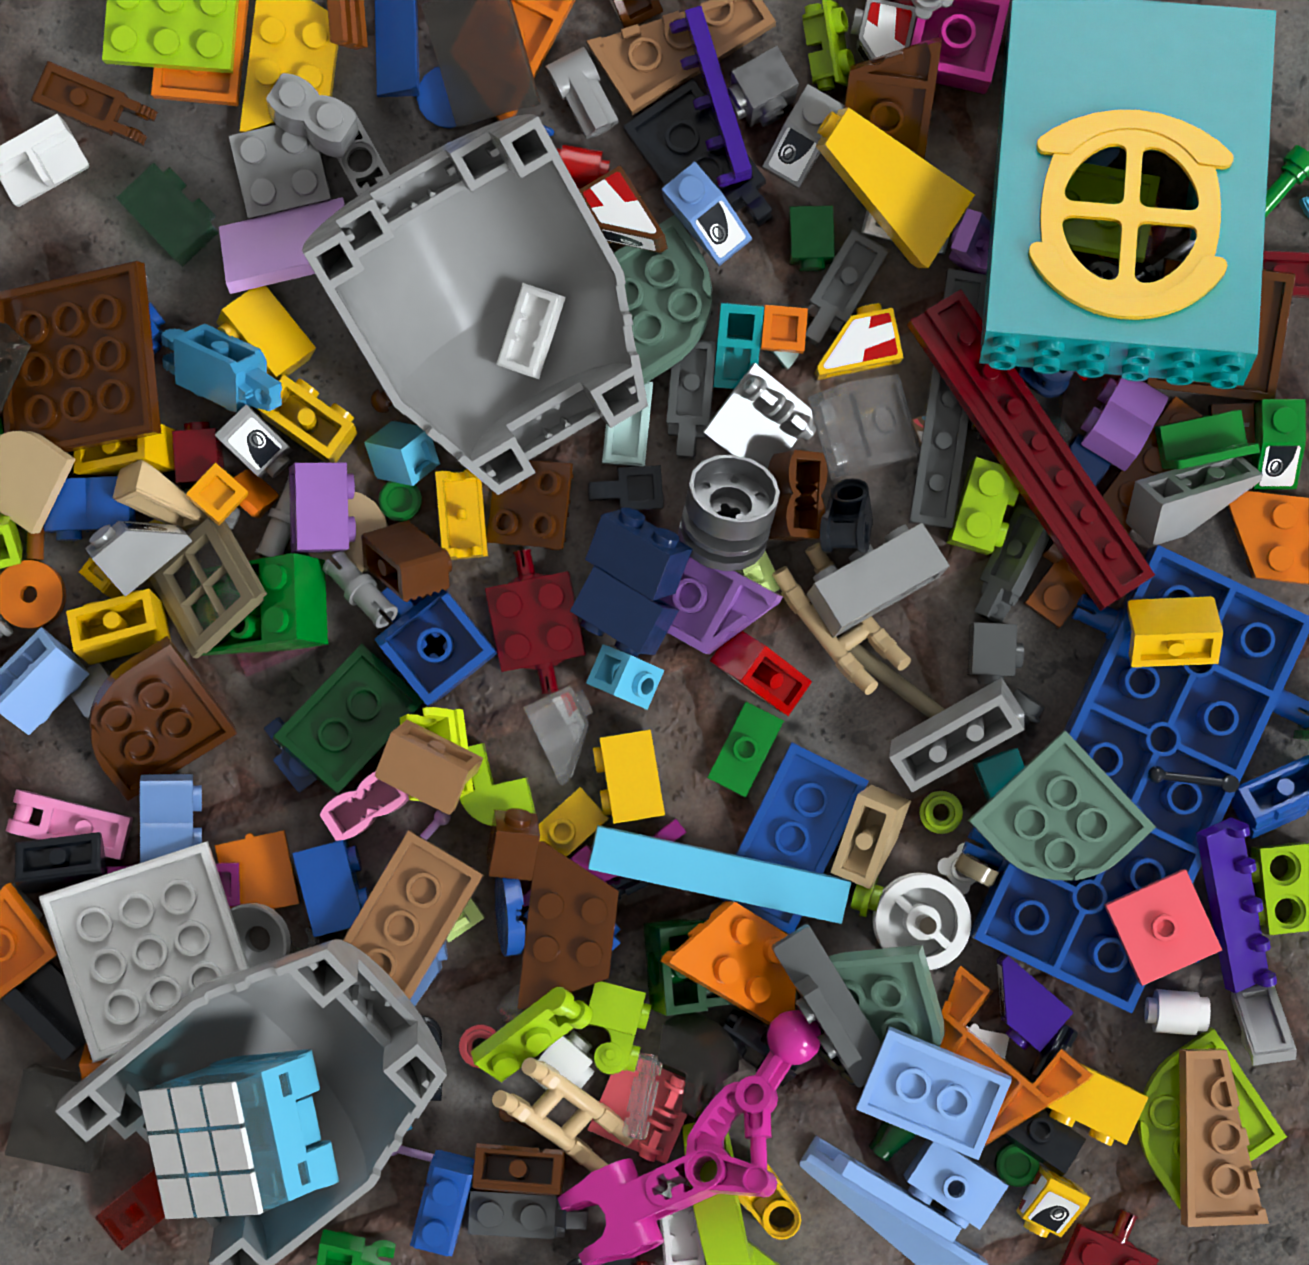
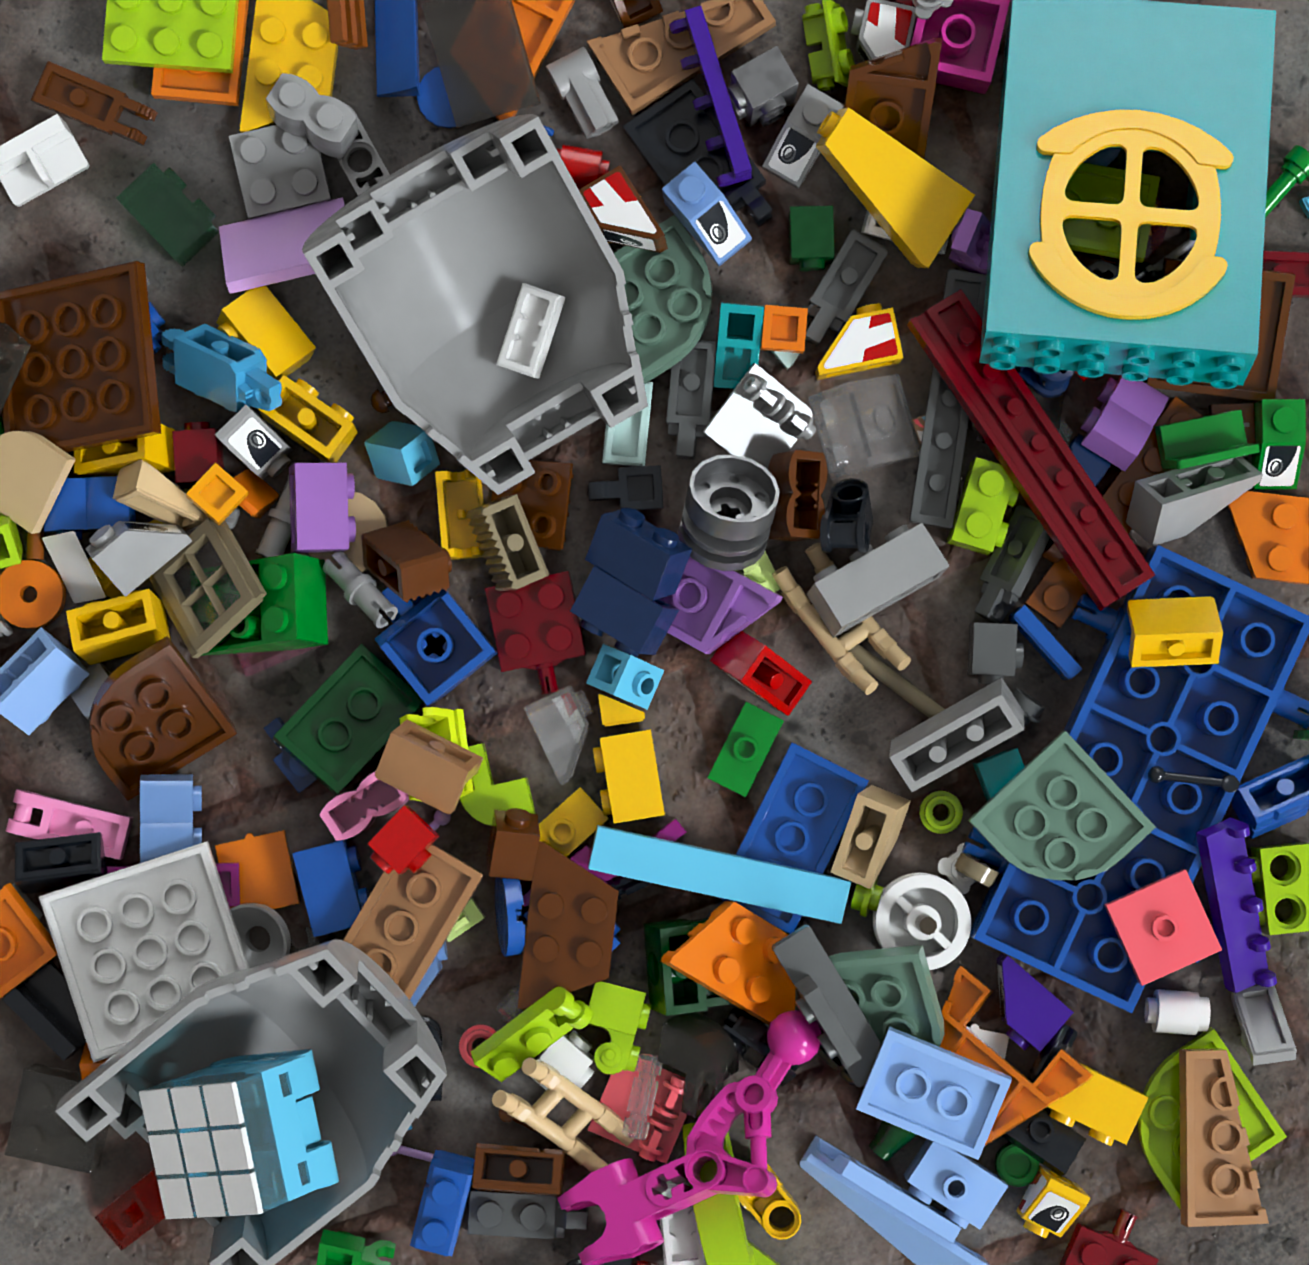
green tile [379,481,422,522] -> none
none -> white sticker [42,531,106,604]
none -> red brick [367,805,440,874]
none -> dark tan brick [466,494,549,591]
none -> yellow slope [598,693,645,727]
none -> blue tile [1008,605,1082,680]

